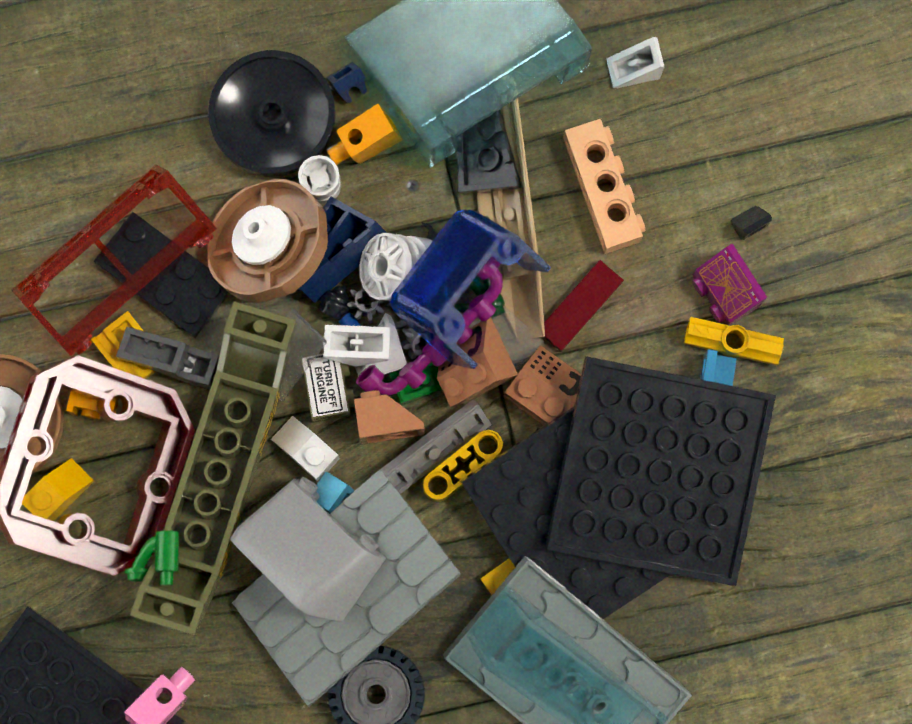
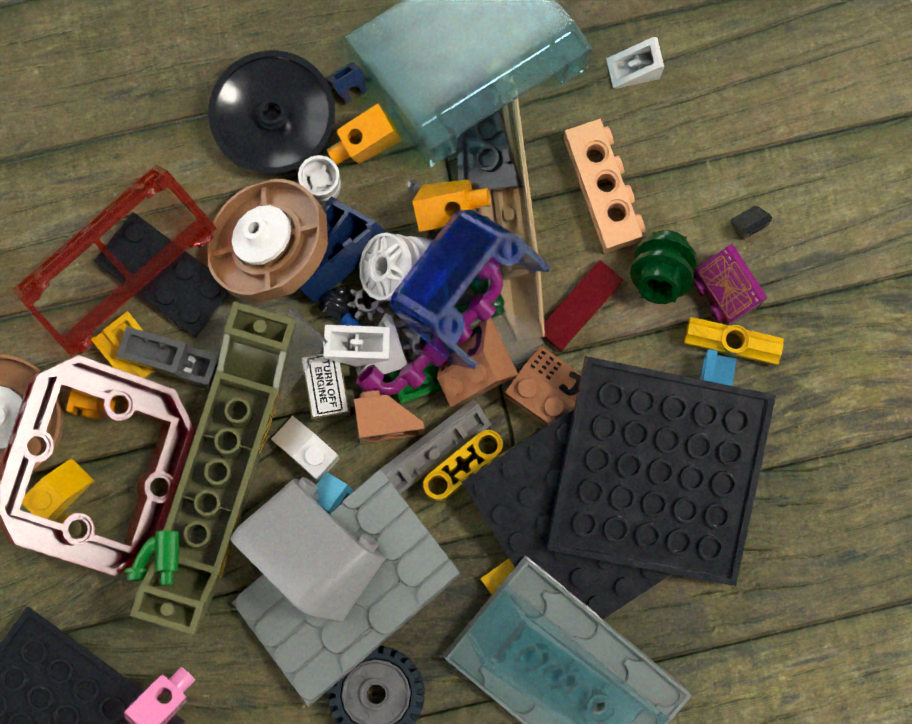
none -> light orange torso [412,180,491,232]
none -> dark green piece [630,230,698,304]

